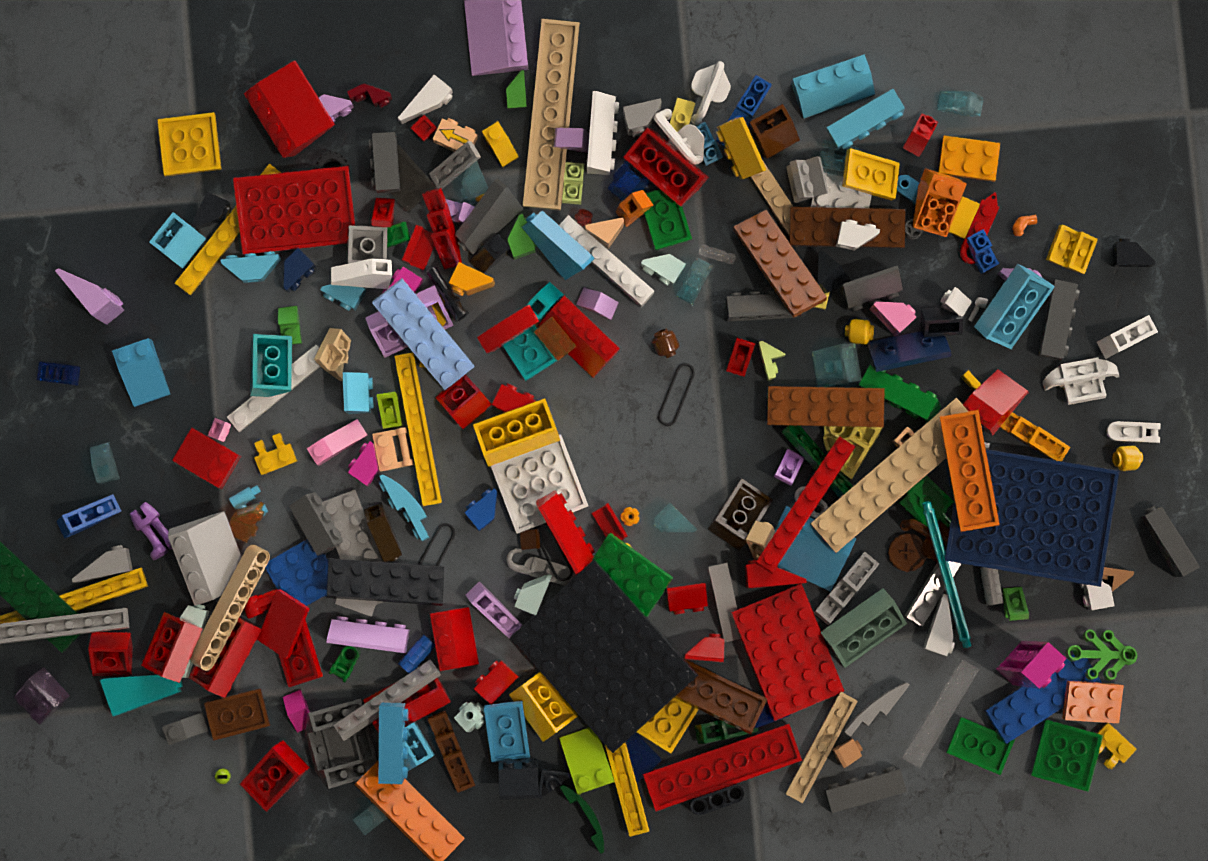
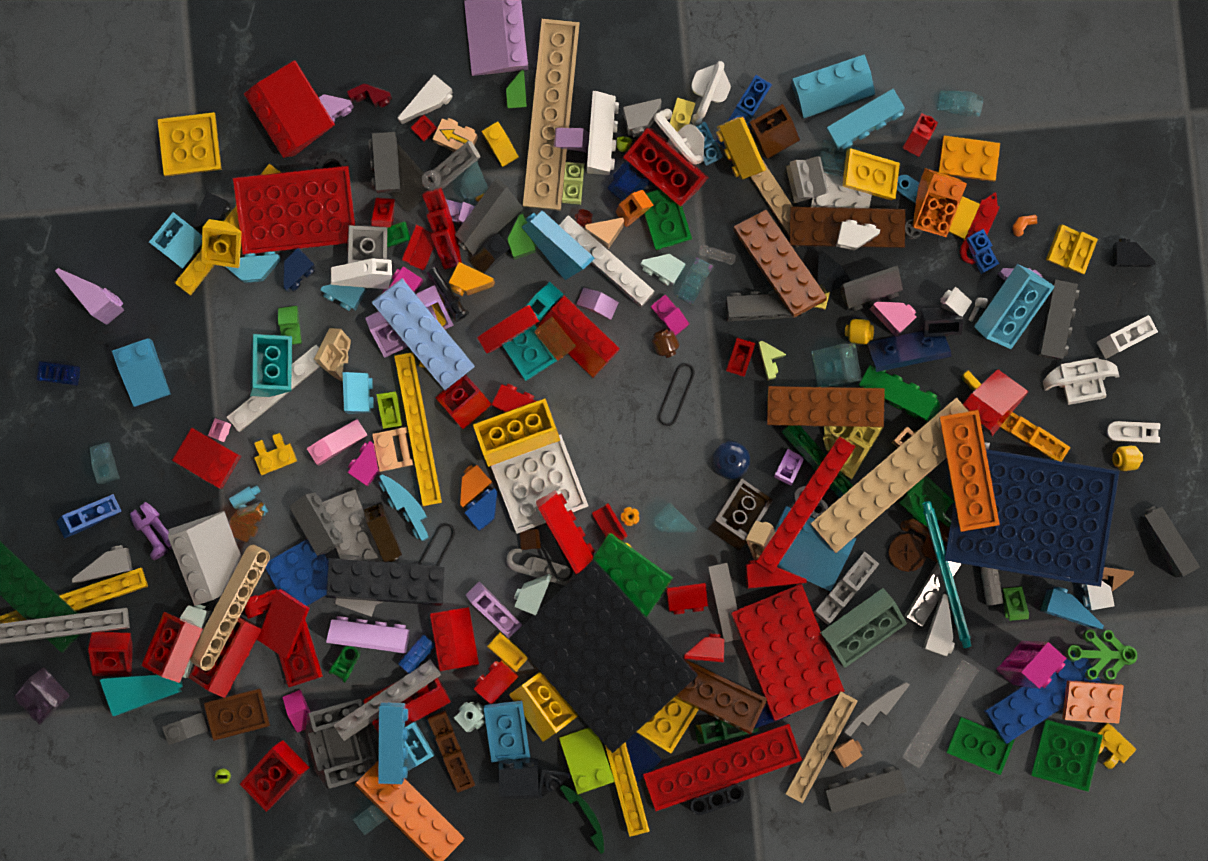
none -> yellow slope [201,219,241,268]
none -> clear plate [422,170,441,190]
none -> orange slope [460,465,492,508]
none -> yellow tile [487,632,528,672]
none -> lime hinge [616,136,632,152]
none -> dark pink slope [651,294,689,335]
none -> dark blue cylinder [712,441,750,479]
none -> dark azure slope [1040,587,1104,629]

